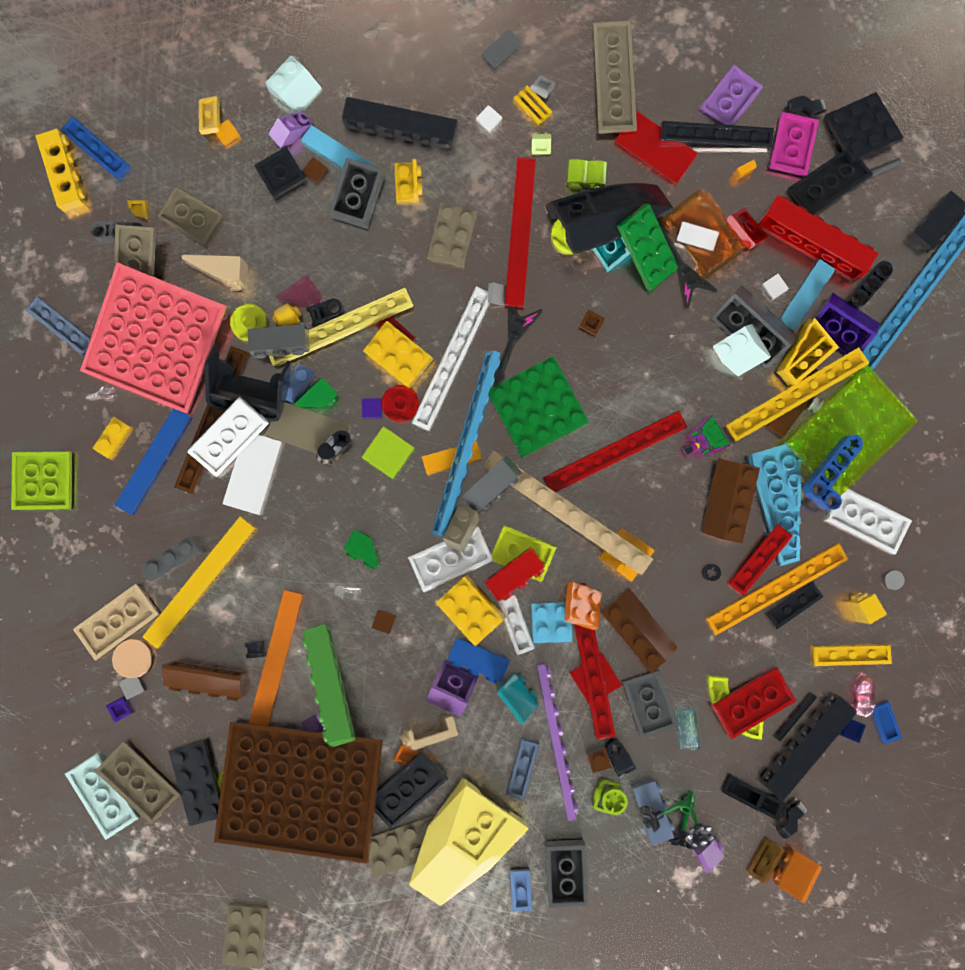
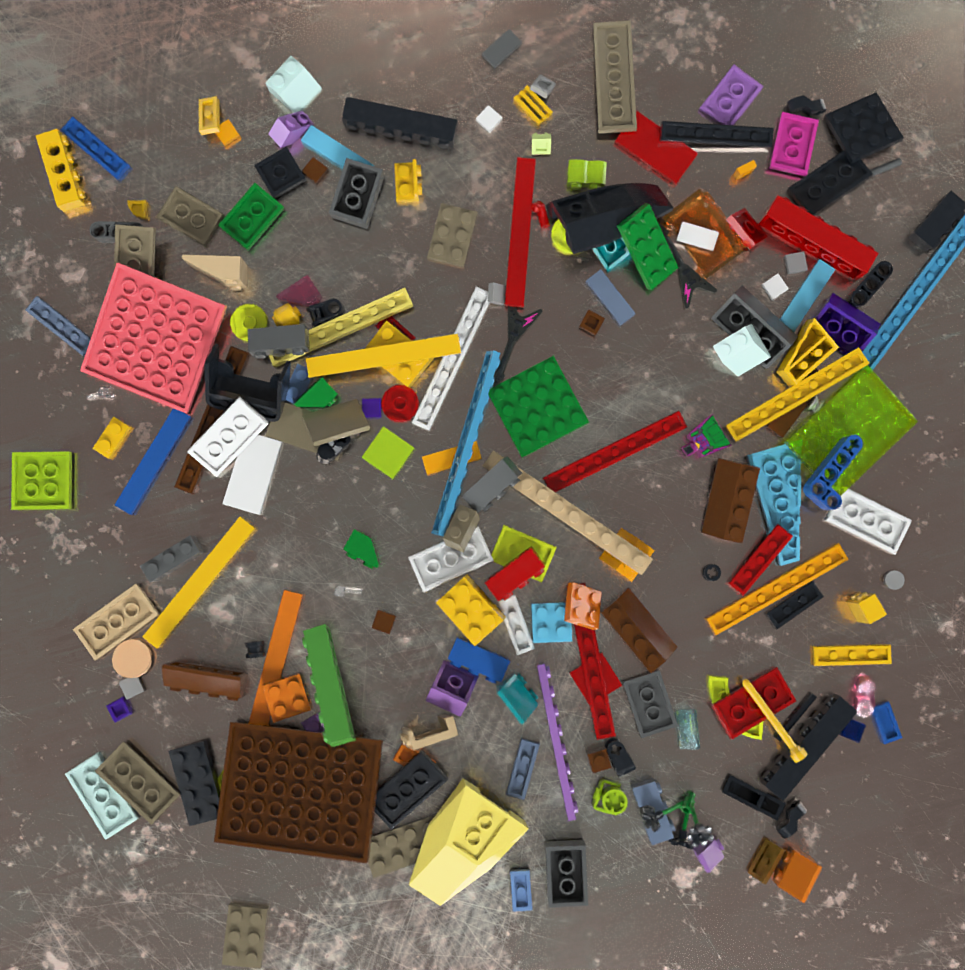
none -> green plate [218,183,285,251]
none -> orange plate [262,673,311,723]
none -> dark tan tile [302,399,370,447]
none -> yellow tile [306,334,461,378]
none -> red arm [531,201,550,229]
none -> sand blue tile [586,269,636,326]
none -> yellow piece [742,679,808,763]
none -> light grey tile [784,252,808,275]

